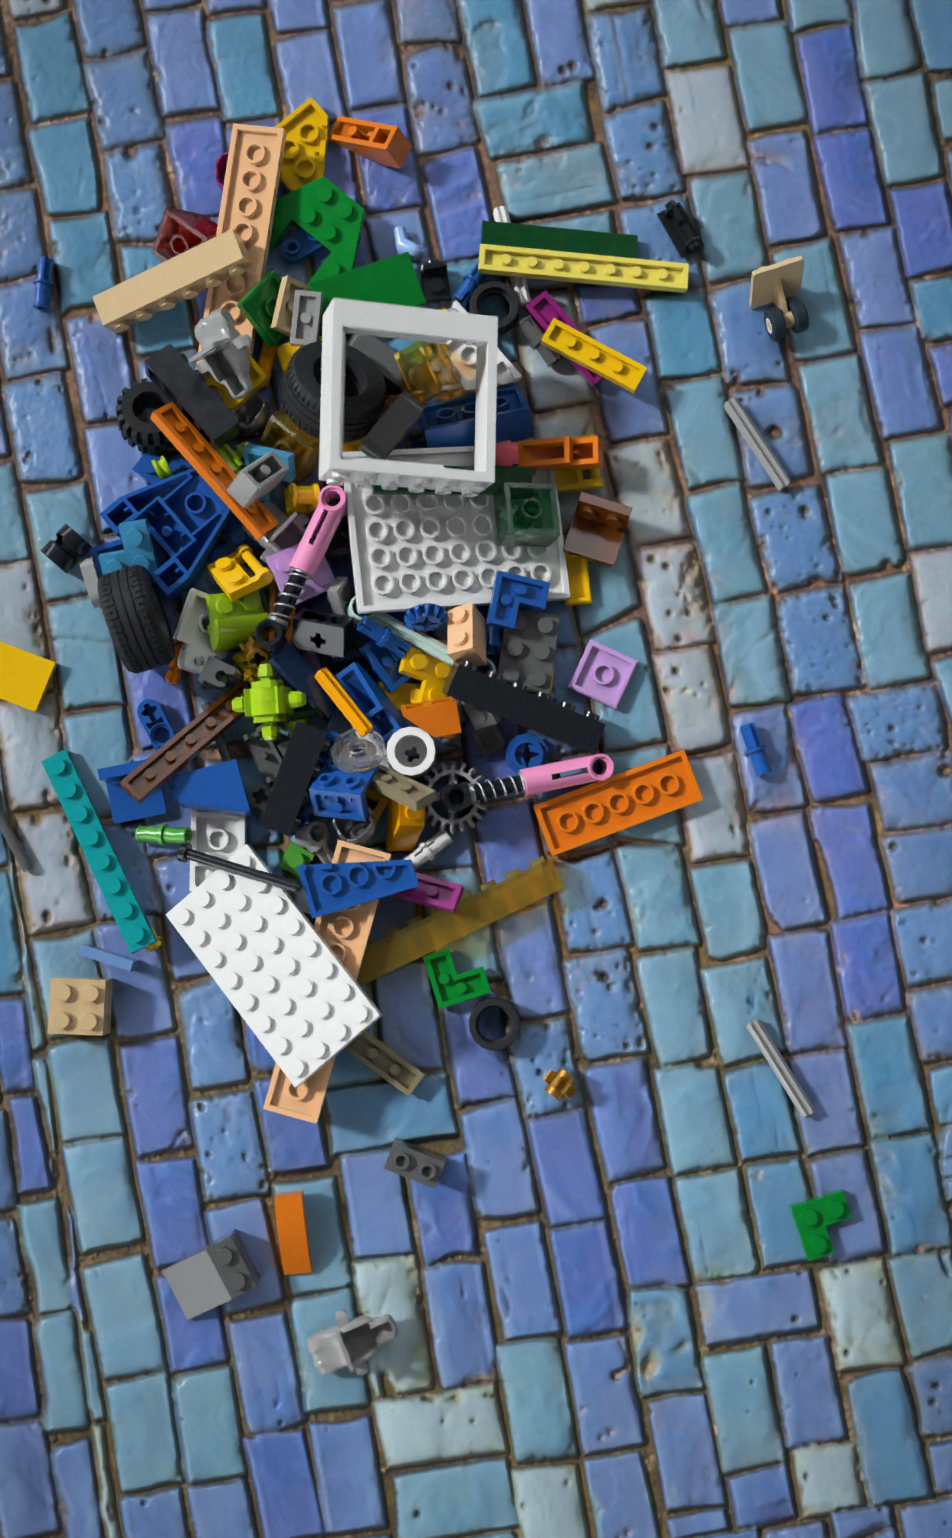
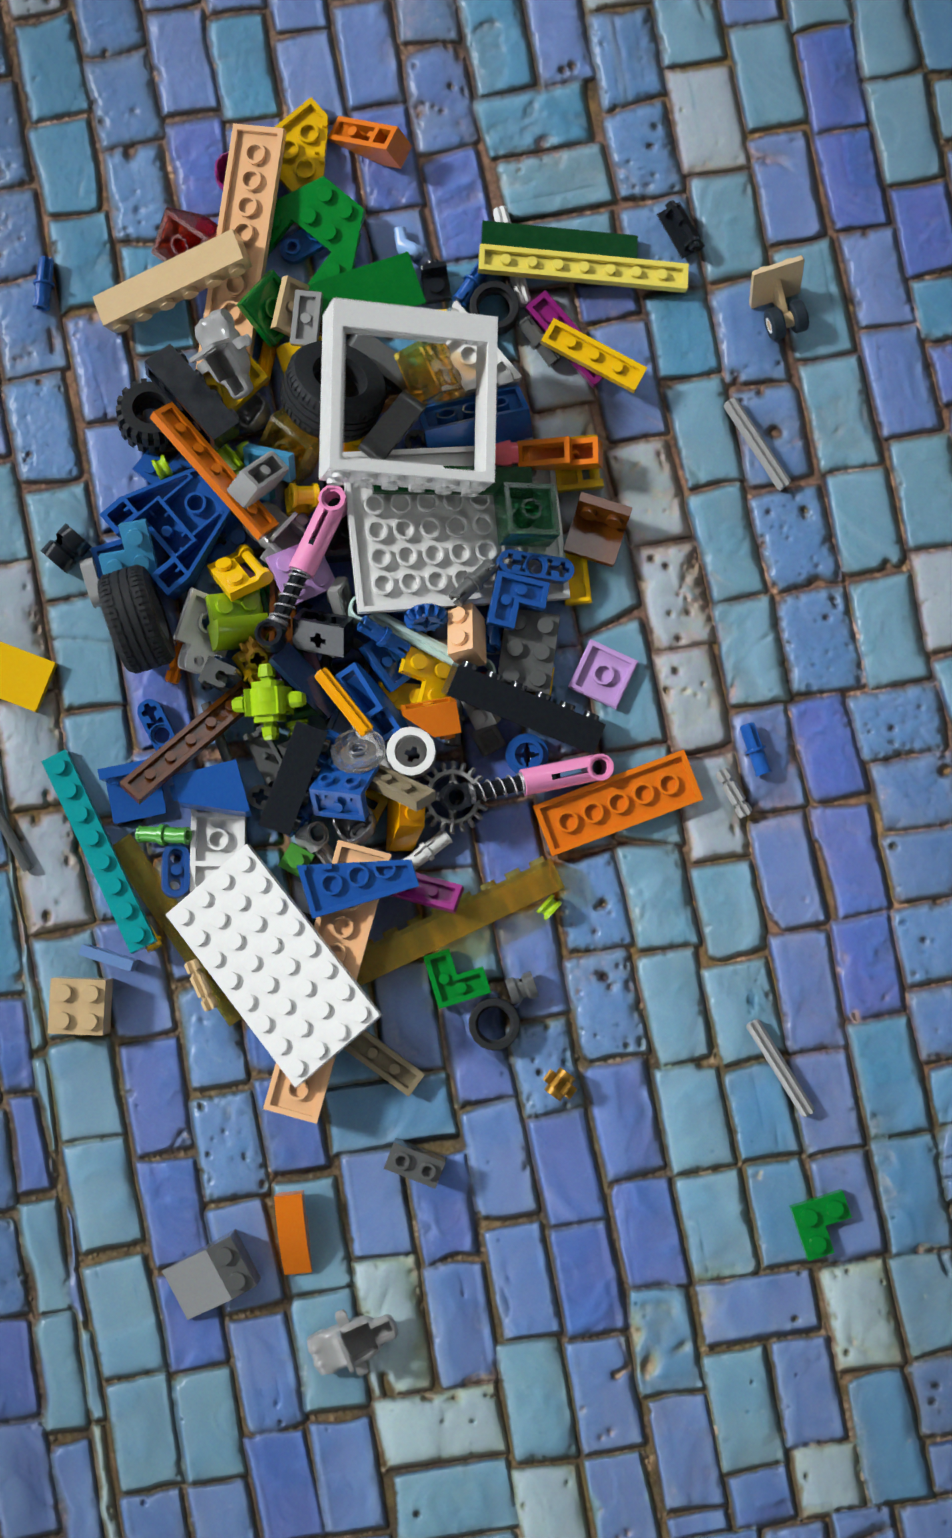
black bar [177,843,302,893] -> none
none -> clear yellow tile [113,833,243,1026]
none -> blue plate [161,843,190,899]
none -> tan axle [184,959,218,1011]
none -> dark grey pin [449,558,498,607]
none -> blue beam [496,549,574,584]
none -> dark grey wheel [505,971,539,1005]
none -> lime bush [536,894,562,920]
none -> light grey axle [716,767,752,818]

